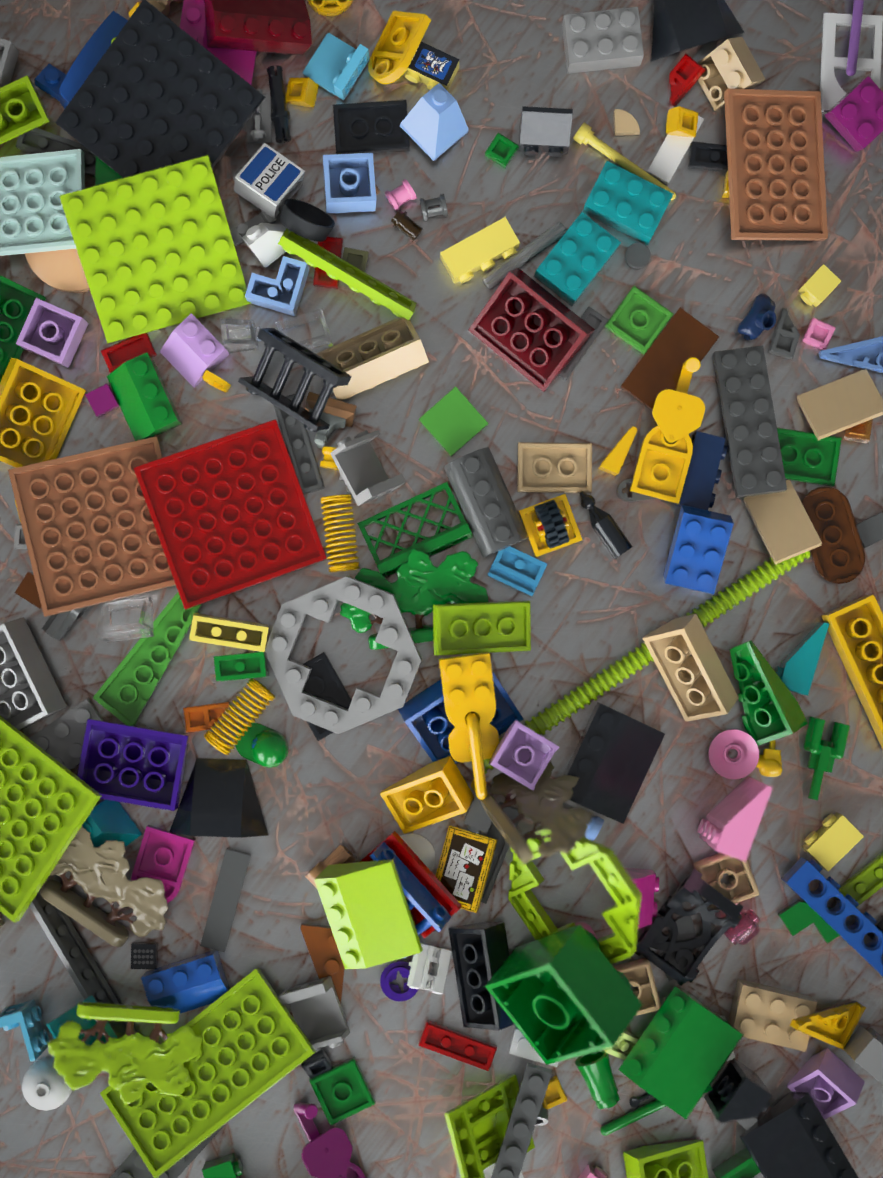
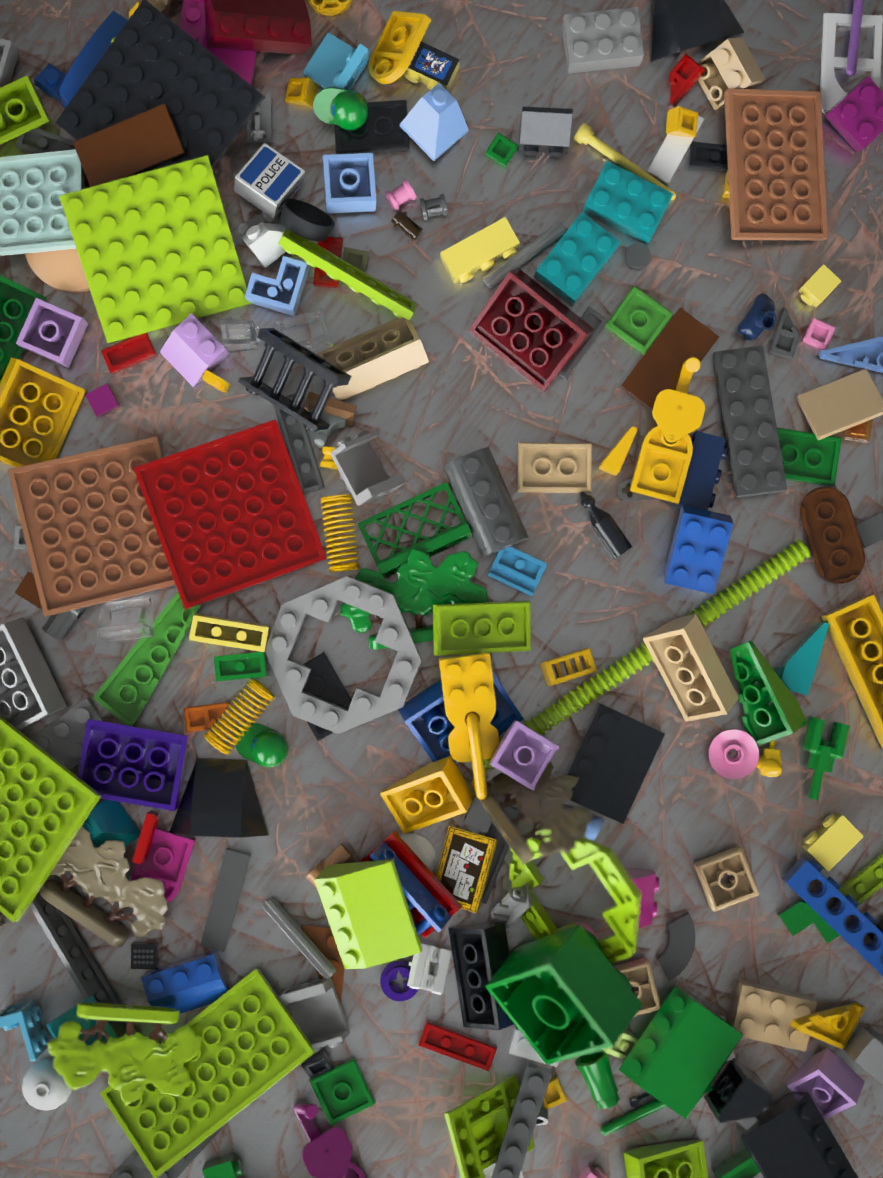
green slope [107,352,182,441] -> none
black pin [267,65,291,143] -> none
bright green tile [419,387,488,457] -> none
plate [518,494,582,558] -> none
tan tile [614,109,640,136] -> none
black fence [635,869,744,986] -> none
bright pink slope [698,776,773,862] -> none
clear pink head [724,909,760,945] -> none
tan tile [743,479,822,564] -> none
none -> reddish brown tile [73,104,186,187]
none -> red tile [132,810,160,864]
none -> light grey axle [262,897,336,979]
none -> green cap [313,87,368,130]
none -> light grey hinge [491,883,532,929]
none -> yellow slope [540,647,597,687]

